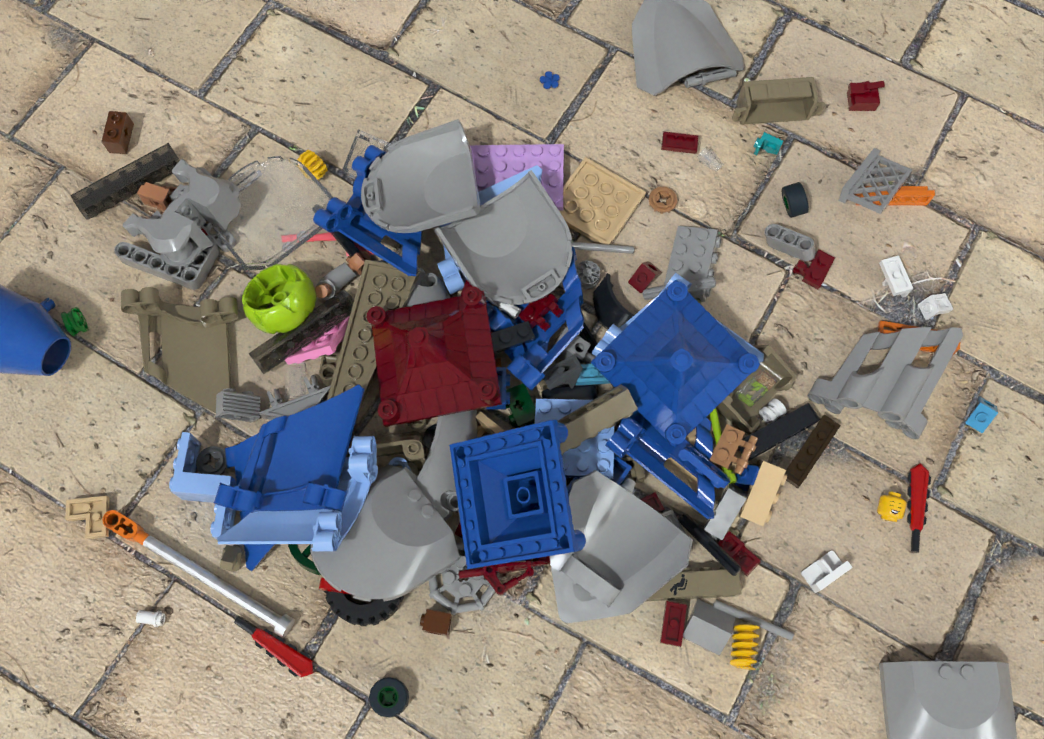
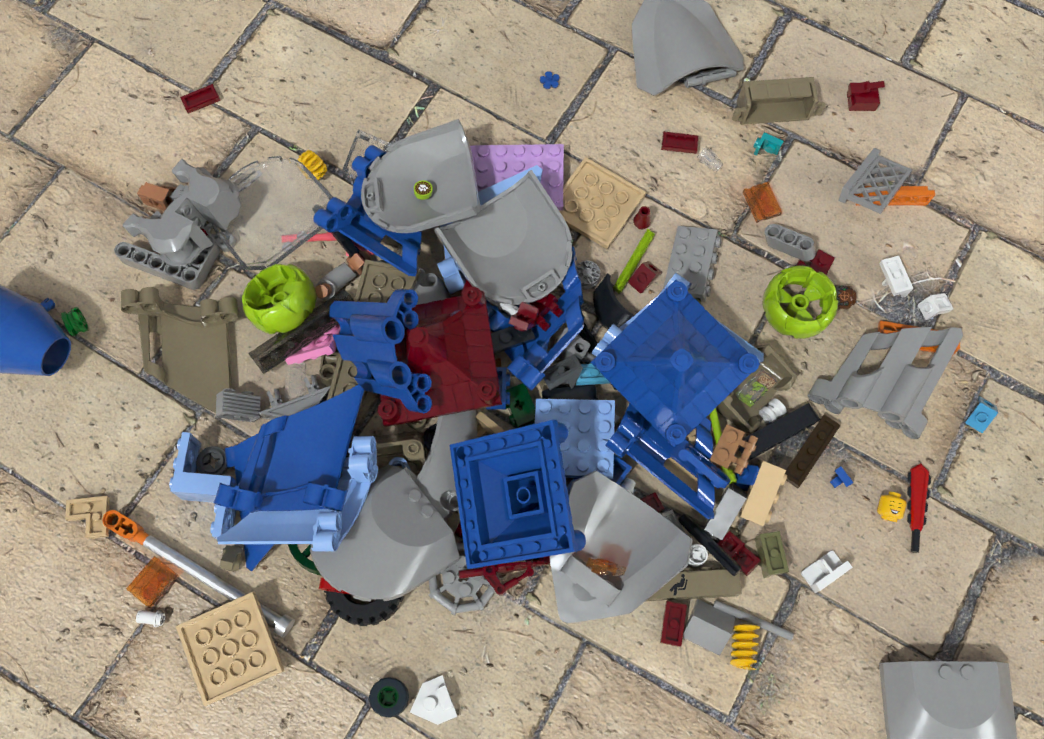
clear smoke brick [70,143,180,220] -> none
reddish brown brick [101,111,134,154] -> none
red sword [234,616,313,678] -> none
reddish brown brick [420,609,452,637] -> none
dark tan brick [558,384,638,455] -> none
light grey bar [571,242,634,254] -> none
dark tan bracket [621,454,645,483] -> none
light grey axle [643,276,716,300] -> none
medium nougat gear [648,187,677,214] -> none
black wheel [781,182,809,218] -> none
none -> clear orange plate [126,556,178,608]
none -> tan plate [176,592,285,707]
none -> dark red tile [180,84,221,114]
none -> blue panel [330,289,432,413]
none -> white plate [410,675,458,725]
none -> tile [414,180,433,200]
none -> dark red bracket [509,302,539,331]
none -> clear orange plate [586,557,626,576]
none -> lime axle [613,229,655,294]
none -> dark red cone [633,206,651,230]
none -> white wheel [688,544,708,568]
none -> clear orange plate [742,182,782,223]
none -> olive panel [755,531,789,578]
none -> lime wheel [762,266,838,339]
none -> blue tile [830,466,854,488]
none -> head [834,285,856,310]

